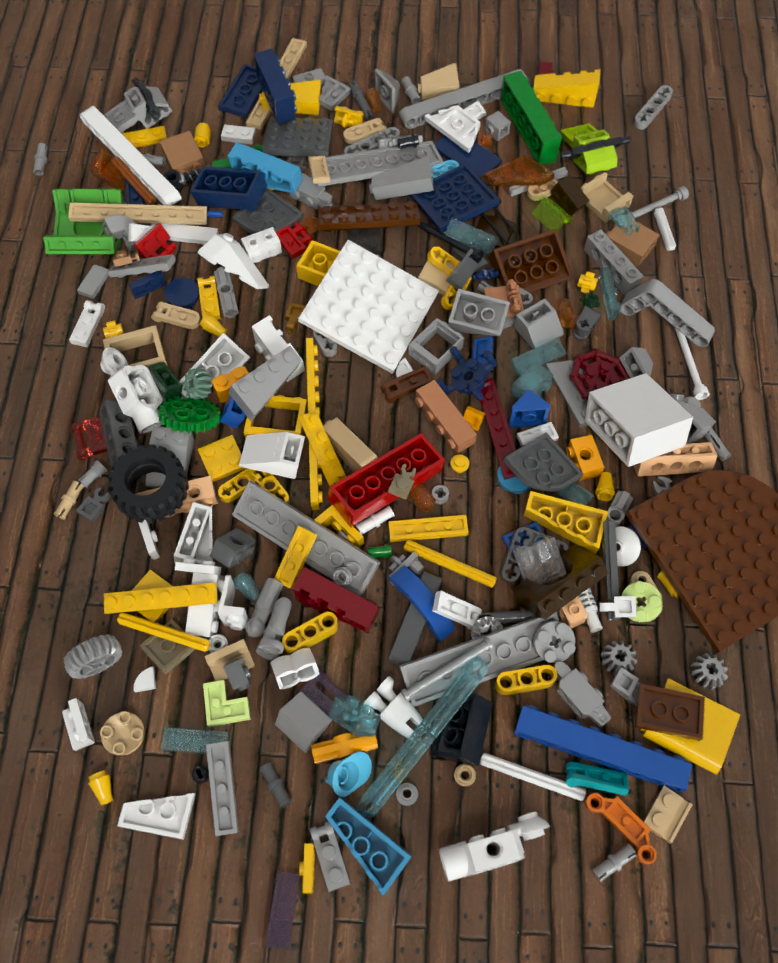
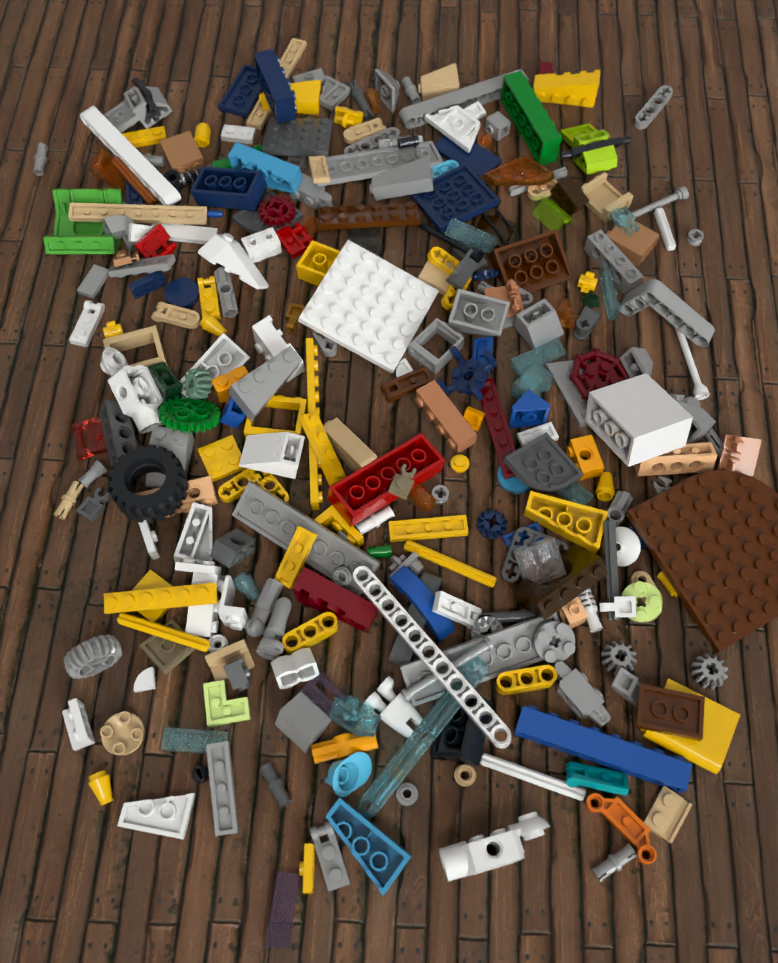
none -> dark red gear [258,194,296,228]
none -> white beam [353,566,511,749]
none -> dark blue gear [476,509,508,539]
none -> light grey bush [687,229,704,246]
none -> hinge [717,434,762,477]

